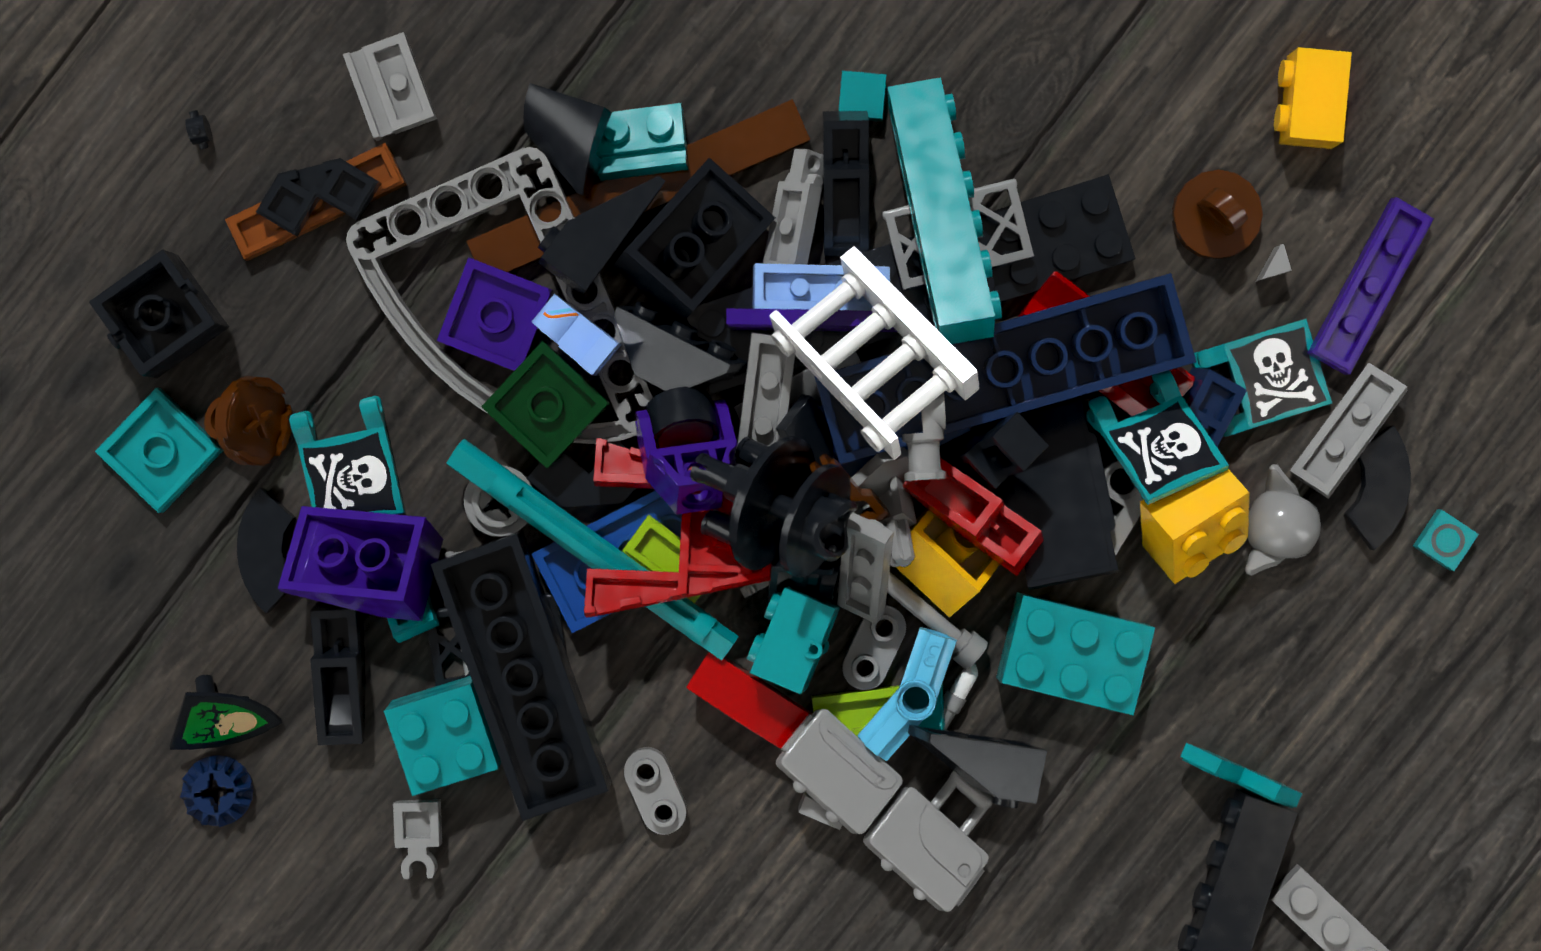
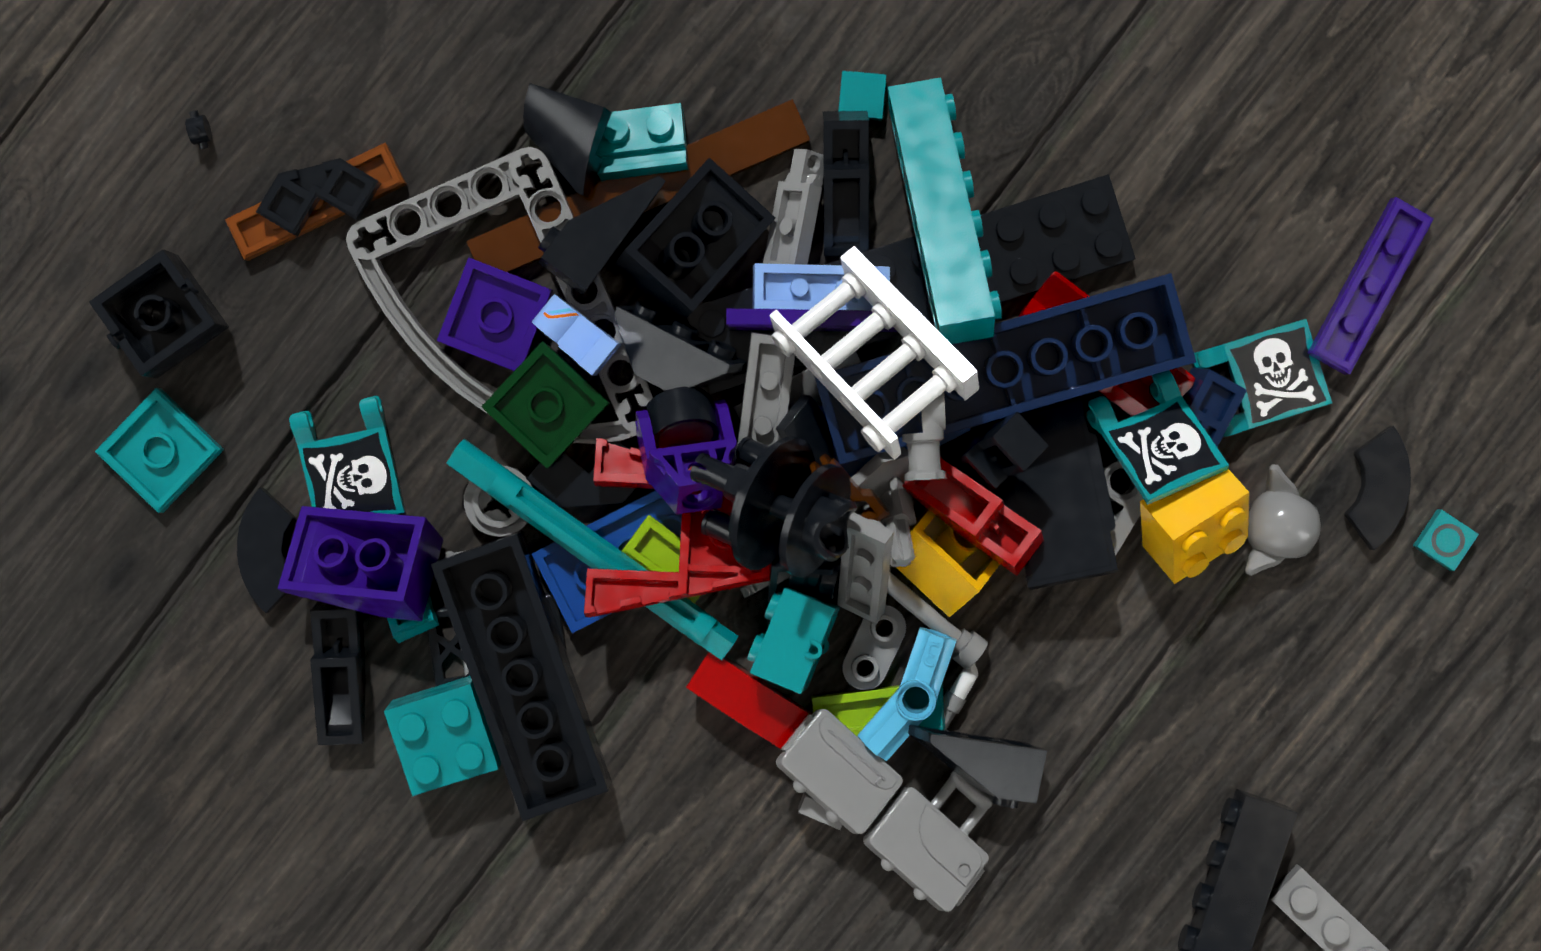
shield [169,675,282,750] -> none
dark blue gear [180,755,253,827] -> none
reddish brown tile [204,376,292,466] -> none
light grey plate [343,32,437,141] -> none
light grey plate [393,799,442,879] -> none
light grey plate [624,747,687,835] -> none
light grey window [882,178,1034,290] -> none
teal brick [996,592,1155,716] -> none
reddish brown tile [1172,169,1263,259] -> none
teal tile [1180,743,1302,808] -> none
light grey piece [1256,244,1292,282] -> none
yellow brick [1274,47,1352,149] -> none
light grey plate [1290,363,1408,499] -> none

